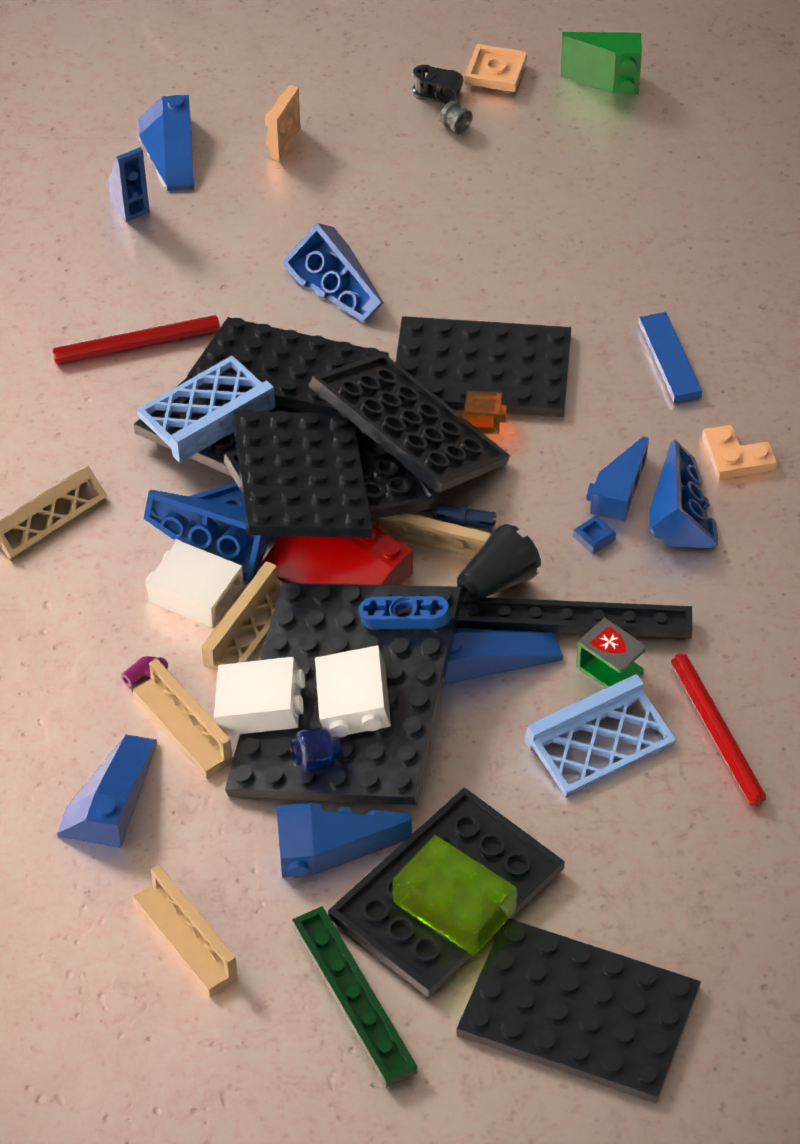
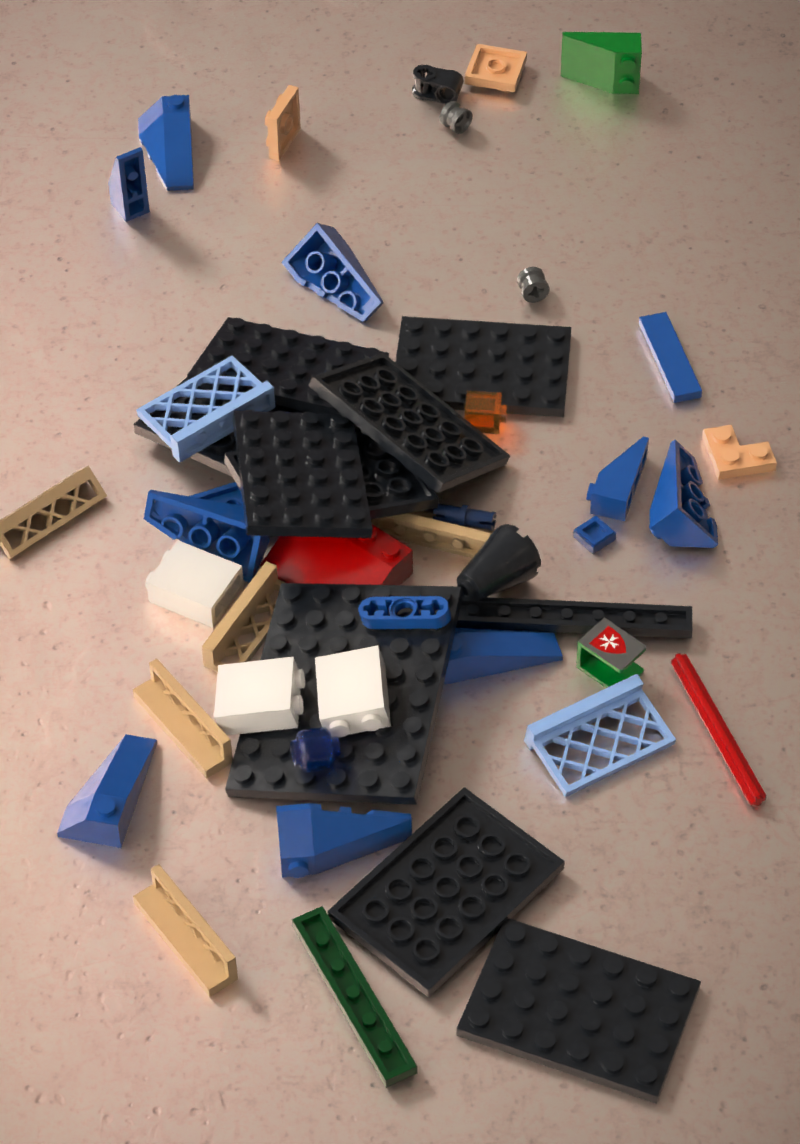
red axle [52,315,220,364] -> none
magenta arm [120,656,168,687] -> none
clear neon green brick [393,835,517,957] -> none
none -> dark grey wheel [517,267,550,303]

